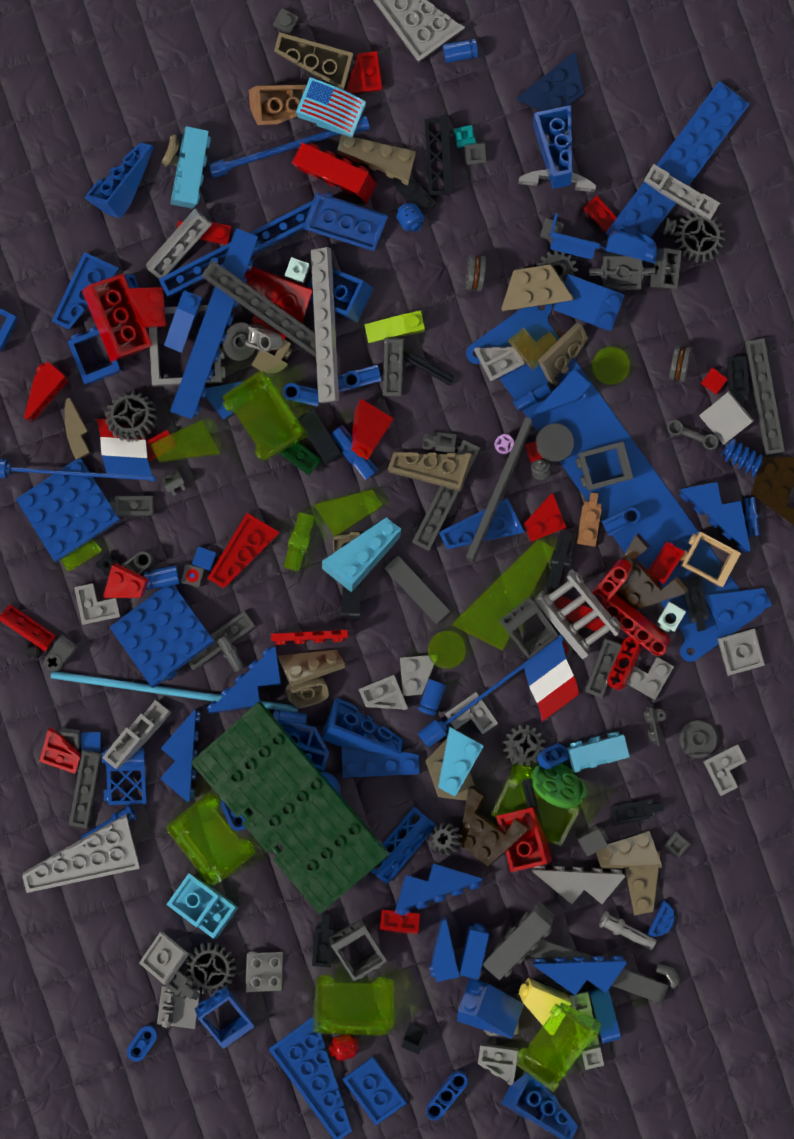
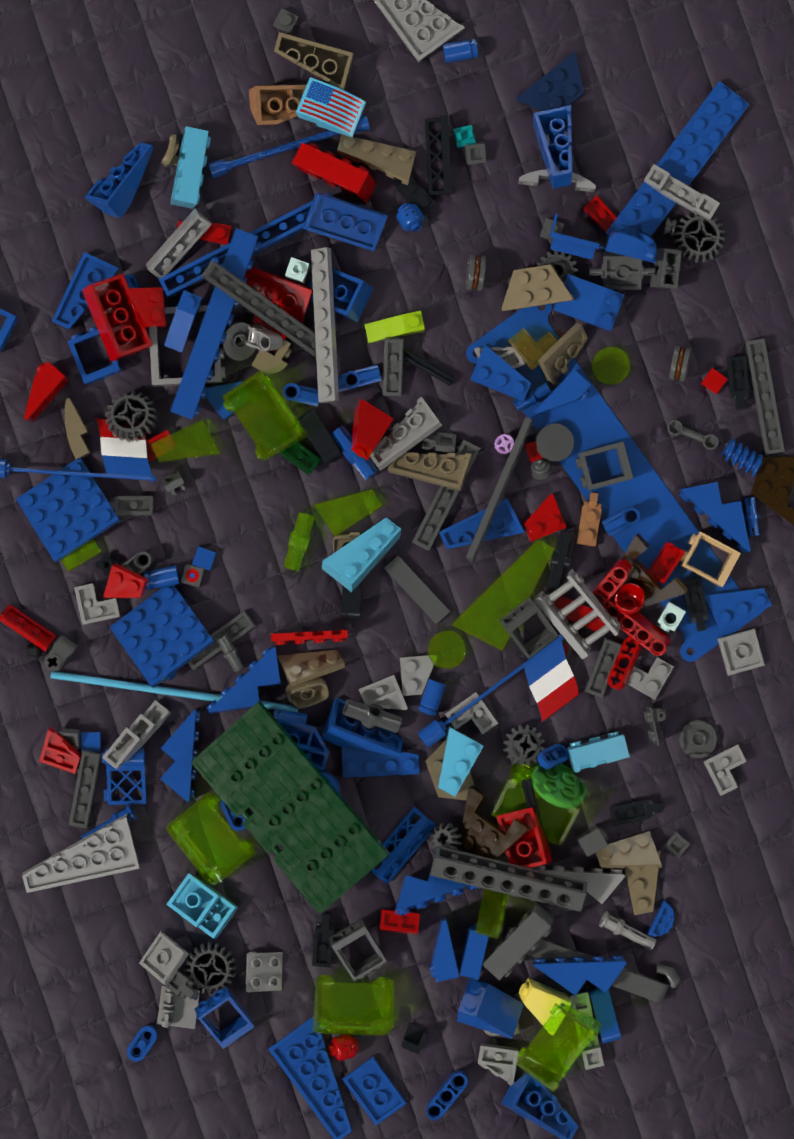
red wing [207,513,280,588] -> none
red wing [345,51,382,94] -> none
light grey tile [699,391,754,445] -> none
none -> dark grey piece [342,699,402,733]
none -> light grey wing [370,397,442,471]
none -> dark grey brick [430,846,588,912]
none -> blue wing [470,344,531,402]
none -> clear neon green panel [476,888,508,939]
none -> red hair [615,583,645,615]

